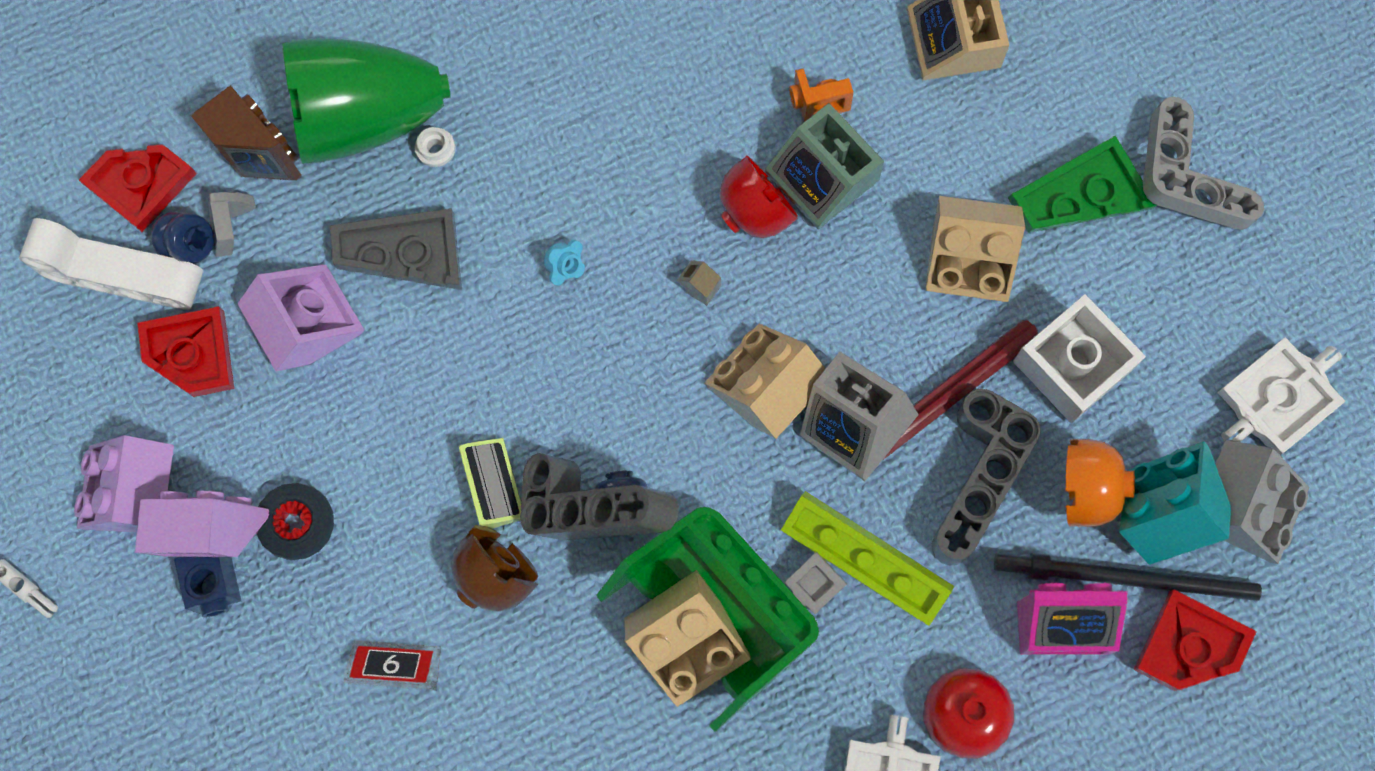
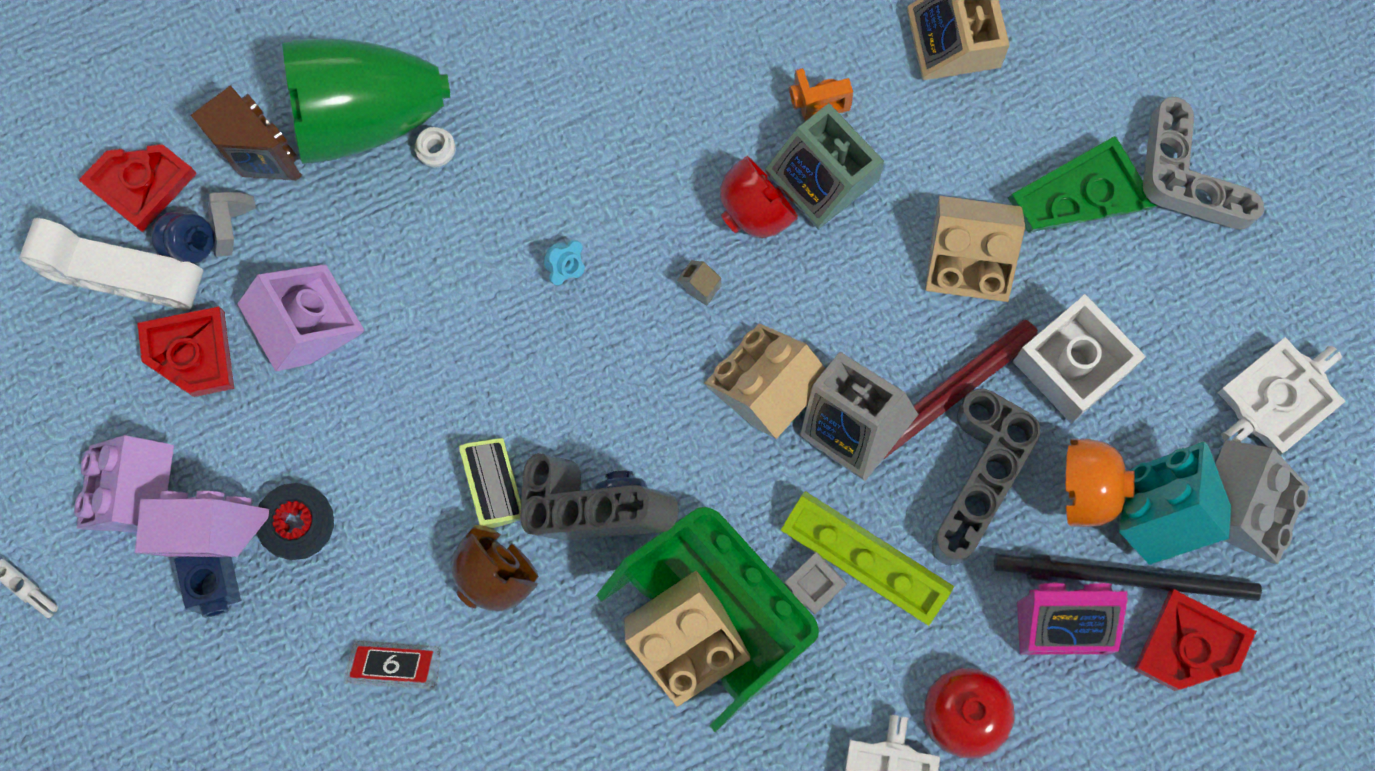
dark grey wing [330,208,462,290] -> none

